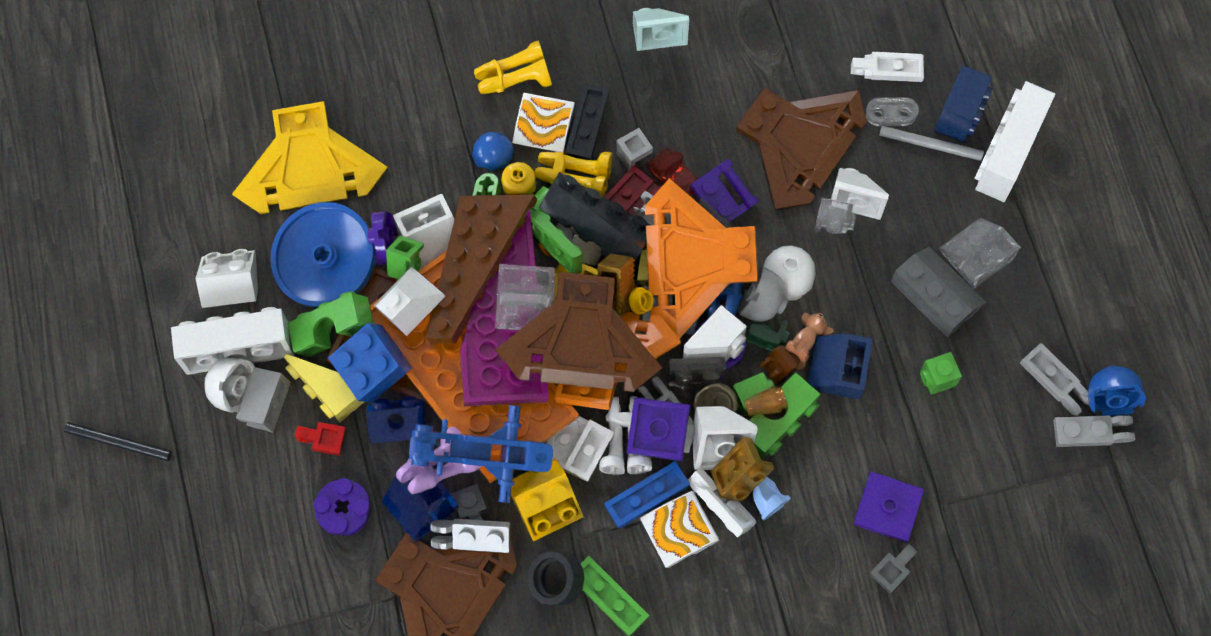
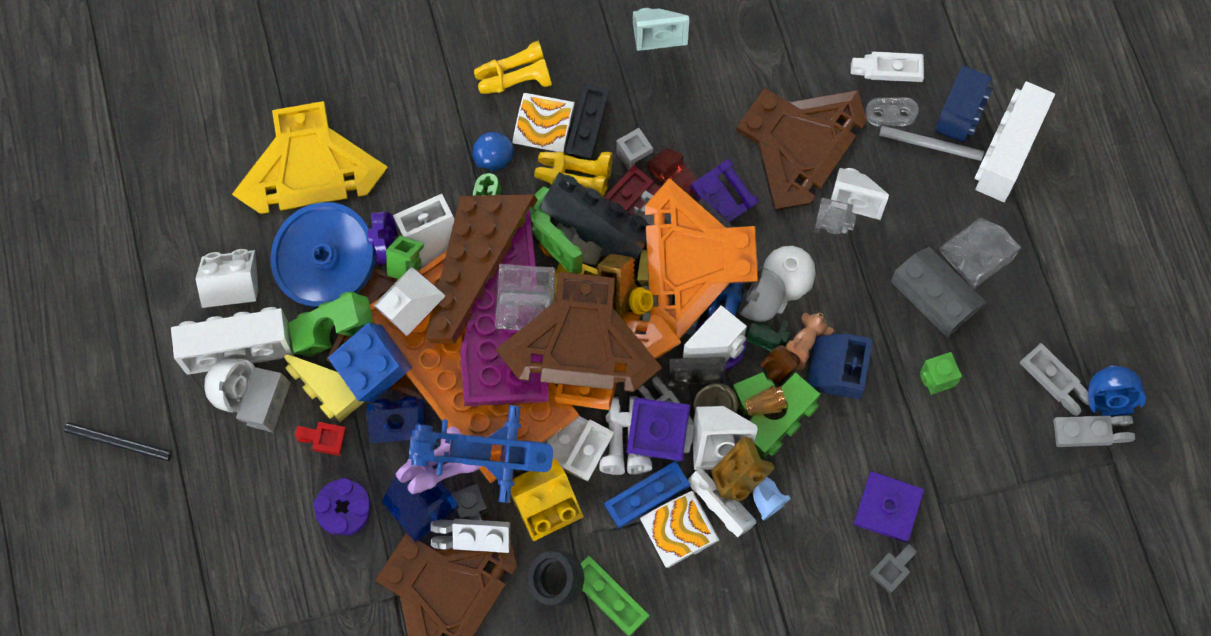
yellow head [501,162,536,195] -> none

